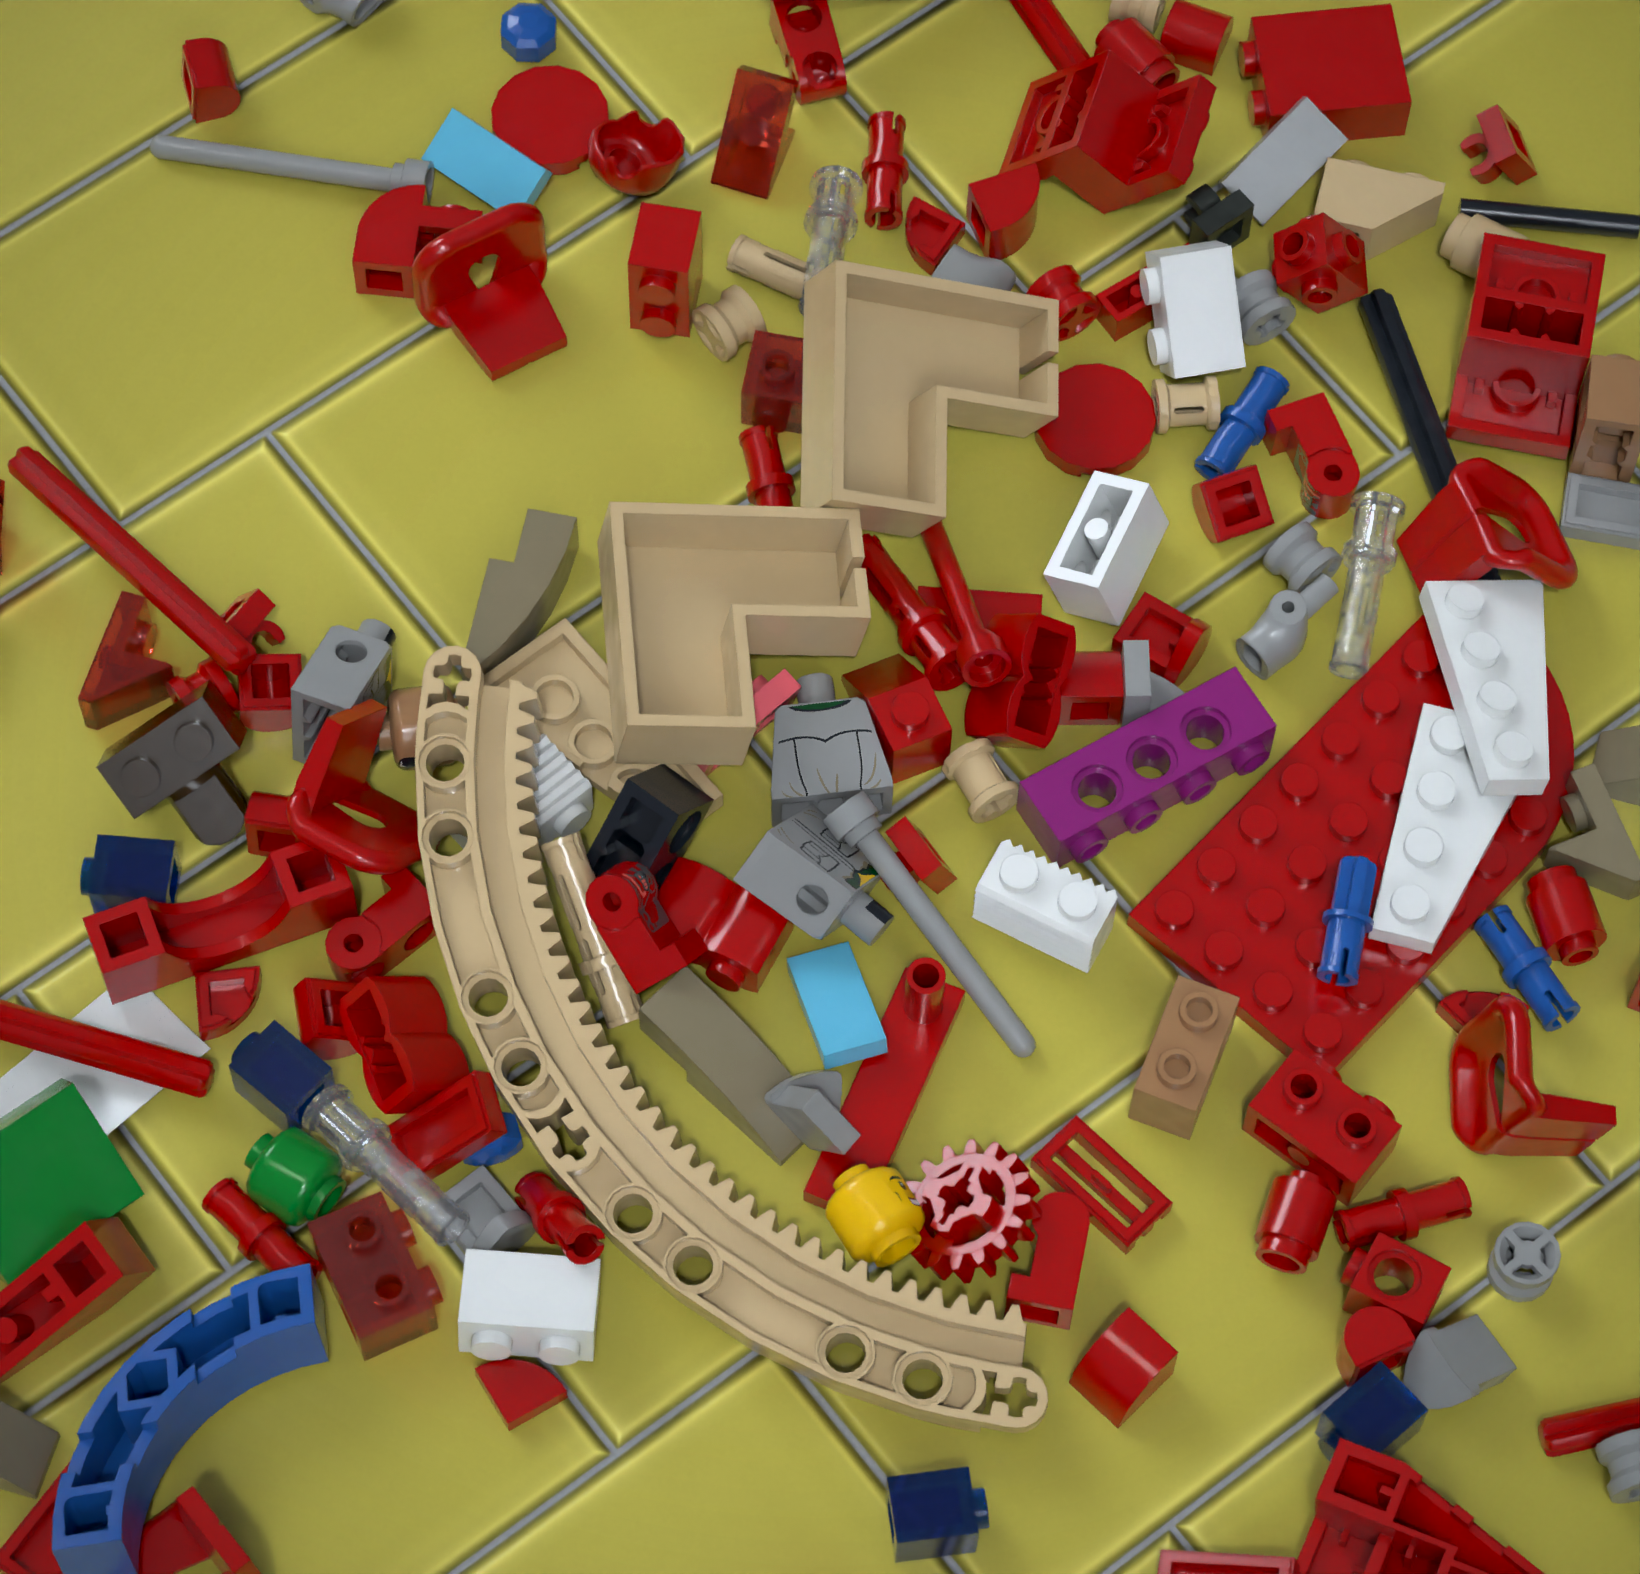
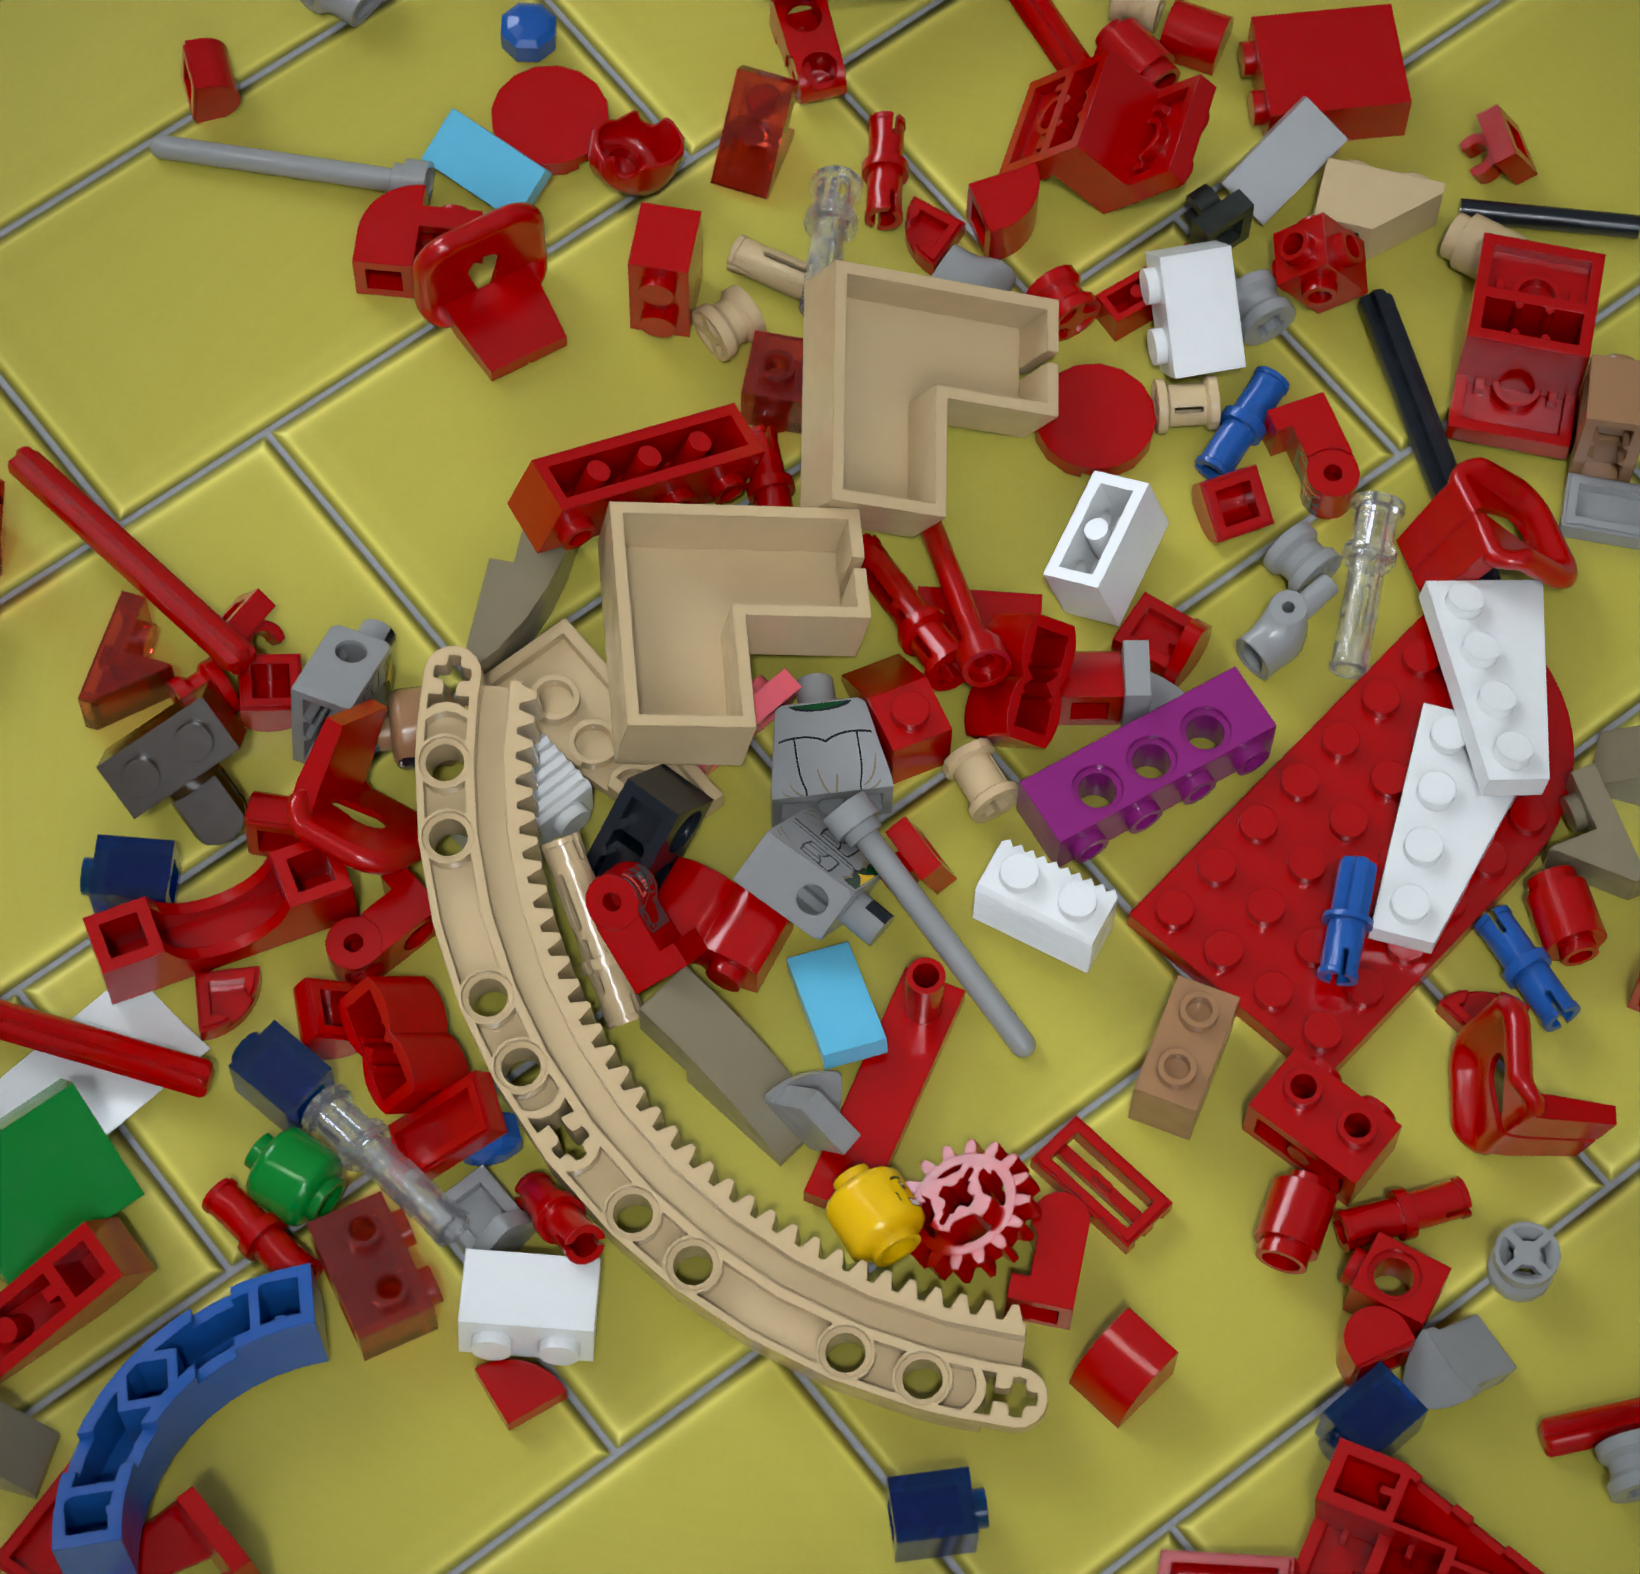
none -> red brick [507,403,765,554]

